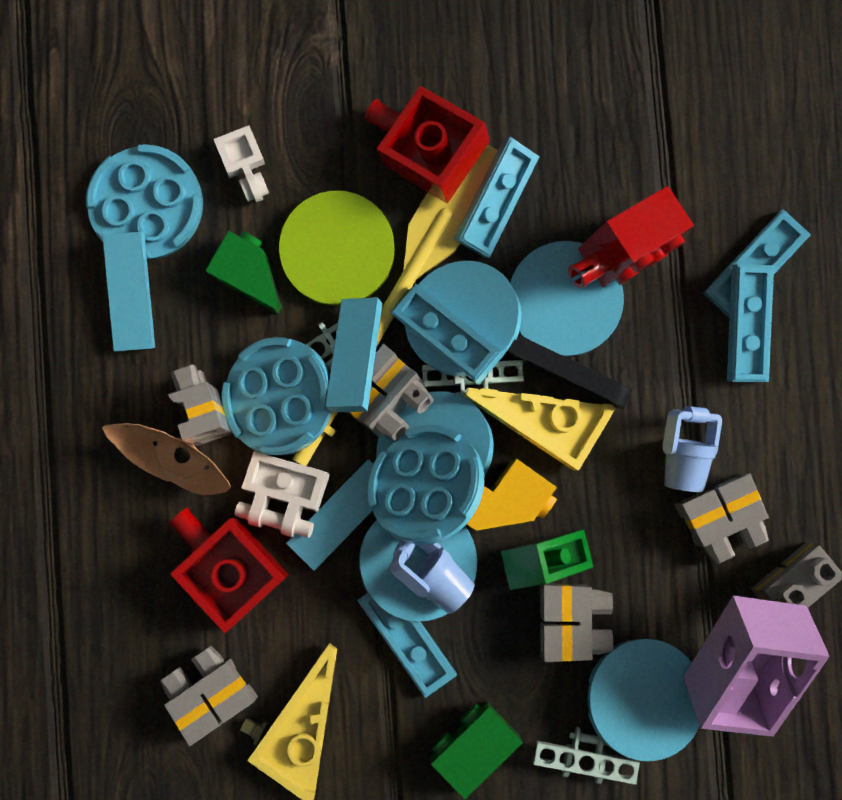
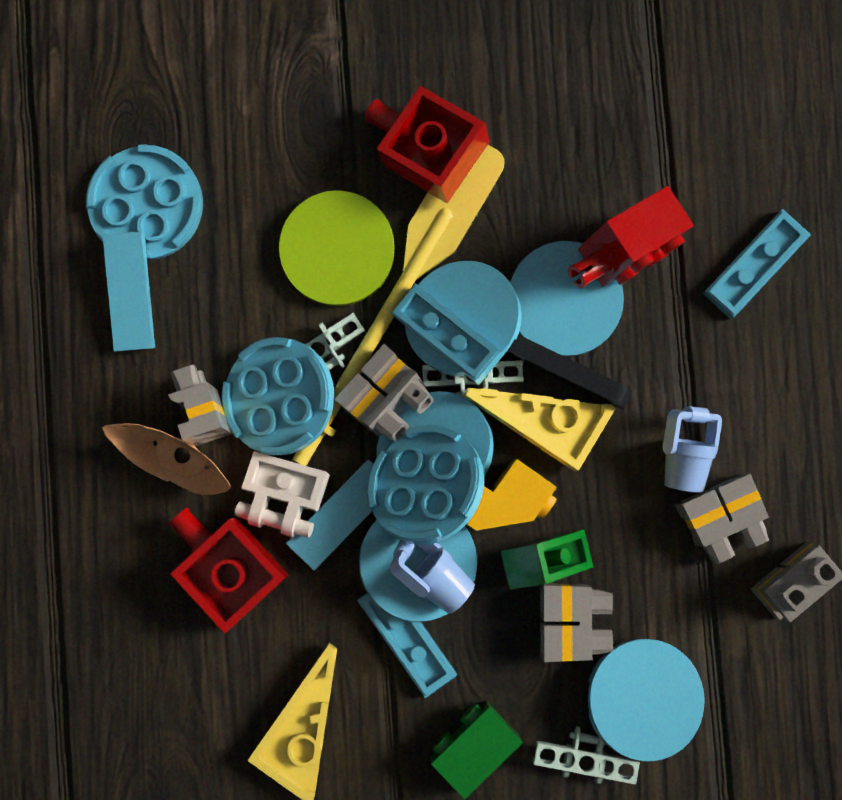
light grey hips [160,646,258,747] -> none
green slope [206,230,282,314] -> none
white plate [213,125,269,203] -> none
olive piece [240,719,269,746] -> none
medium azure tile [325,297,382,412] -> none
medium azure tile [454,137,540,258] -> none
lavender piece [683,596,830,737] -> none
medium azure tile [727,264,774,382] -> none

